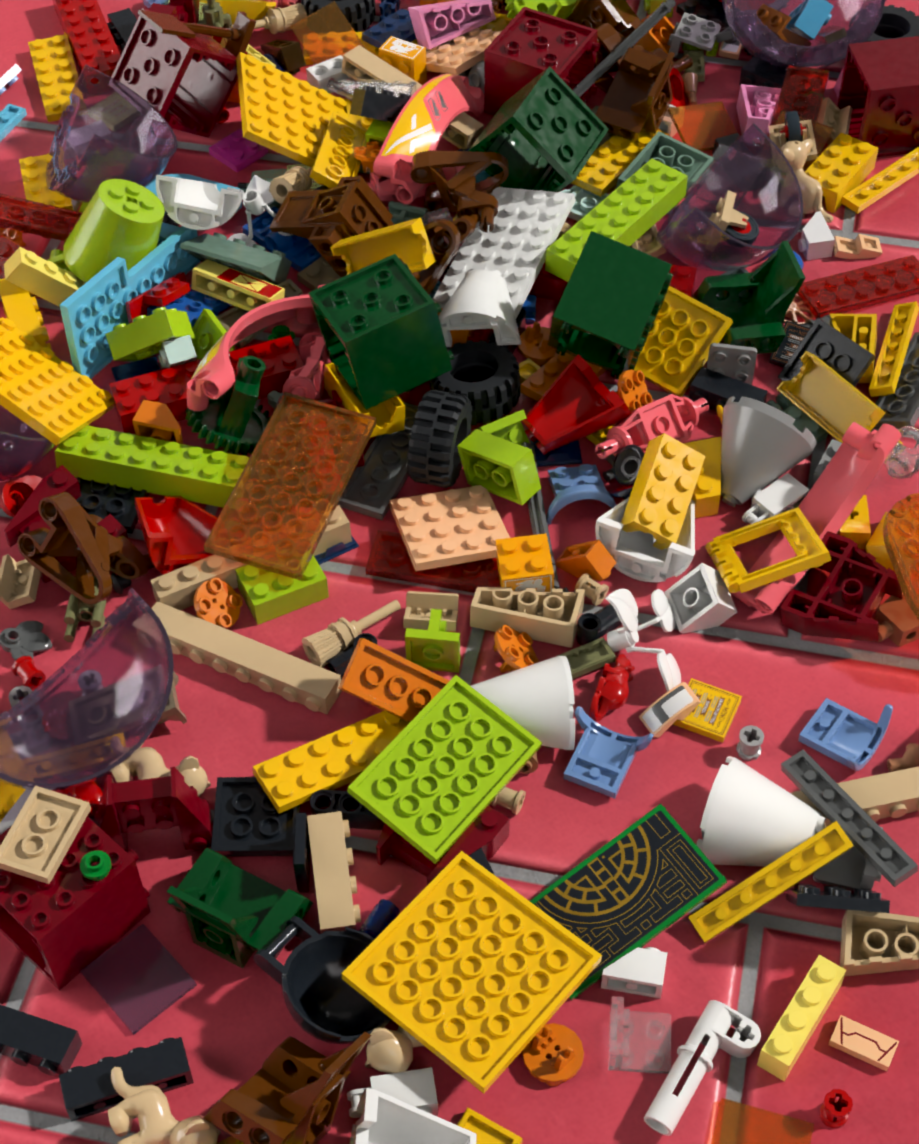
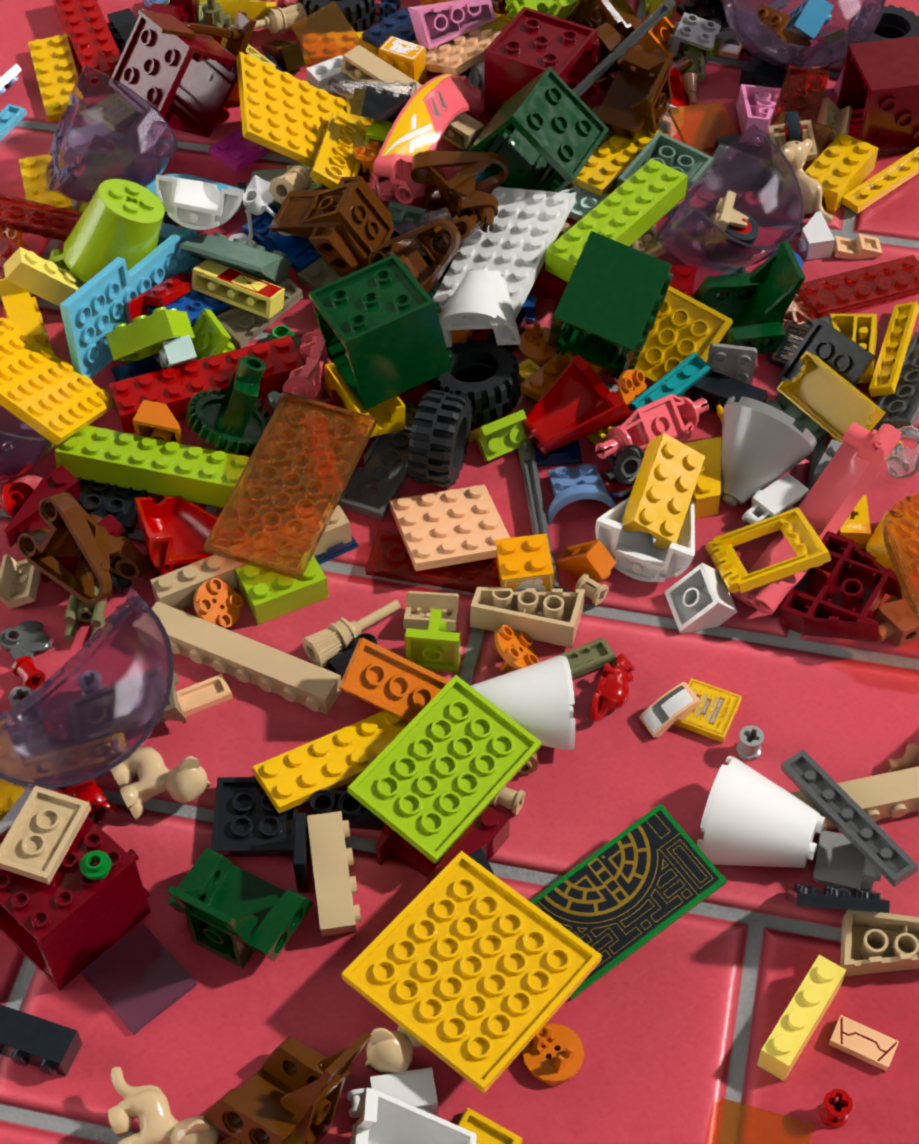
black brick [59,1037,194,1122] -> none
dark red wedge [94,767,213,852] -> none
coral panel [187,284,326,411] -> none
black windscreen [253,916,392,1045] -> none
yellow brick [330,217,436,275] -> none
clear blue piece [359,899,400,939] -> none
lime brick [457,429,541,505] -> none
medium blue piece [564,706,654,799] -> none
black piece [576,604,622,646] -> none
white slope [601,947,667,999] -> none
white plant [605,589,681,692] -> none
clear bracket [608,996,671,1074] -> none
white piece [644,1000,761,1136] -> none
yellow plate [688,821,854,943] -> none
medium blue piece [798,698,893,771] -> none
none -> light nougat tile [176,674,233,717]
none -> teal tile [628,352,711,411]

